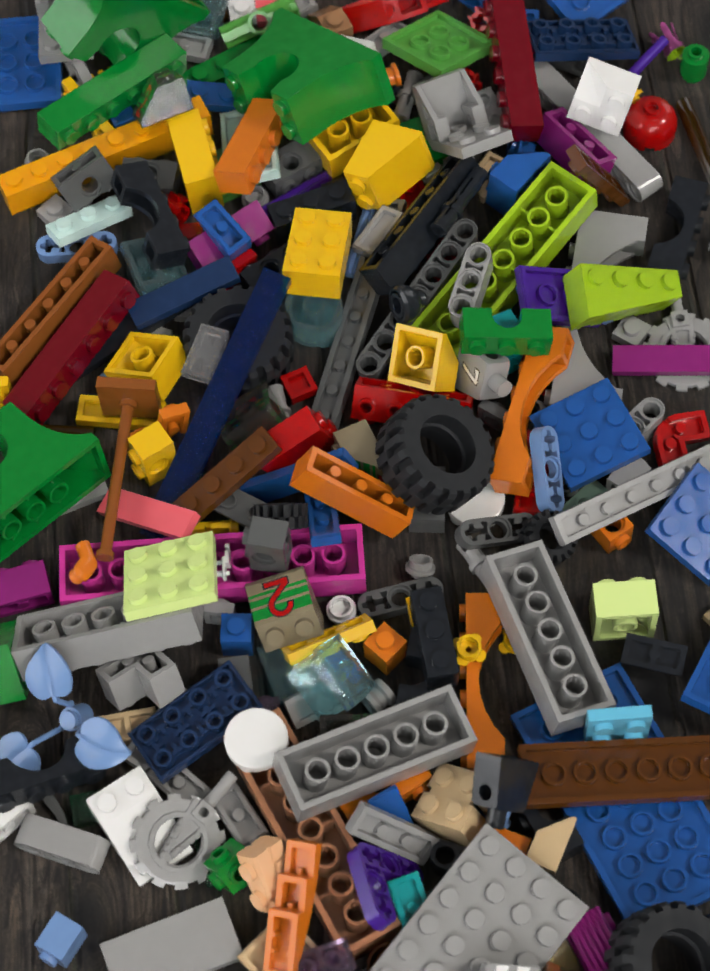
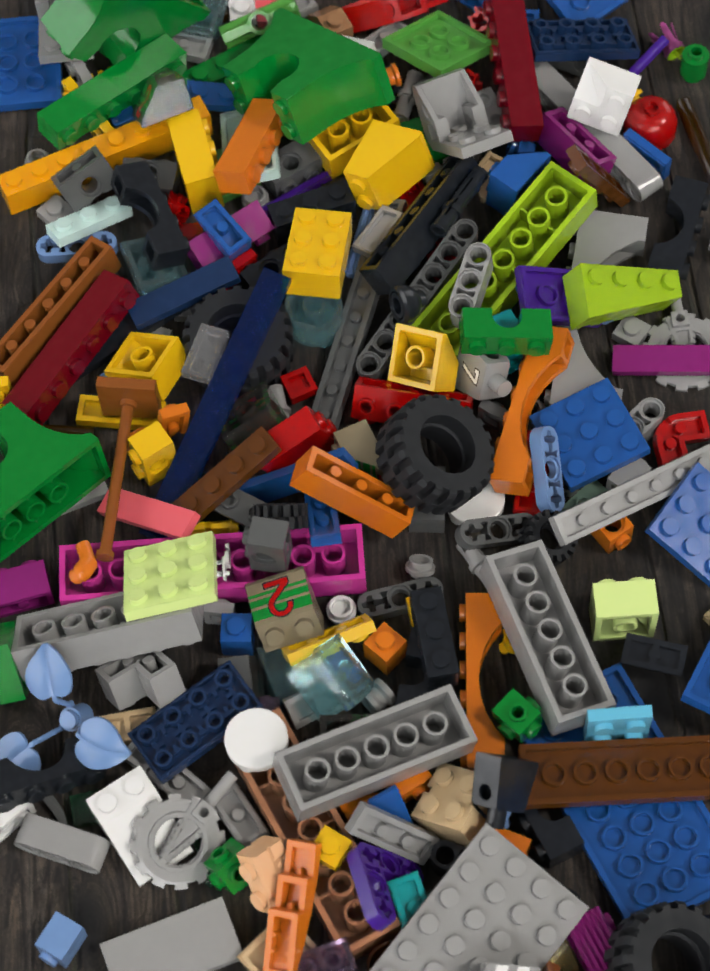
yellow plate [453,633,486,667] -> none
tan tile [527,816,577,875] -> none
none -> yellow plate [314,825,353,872]
none -> green brick [491,688,543,744]
none -> blue tile [623,128,672,180]

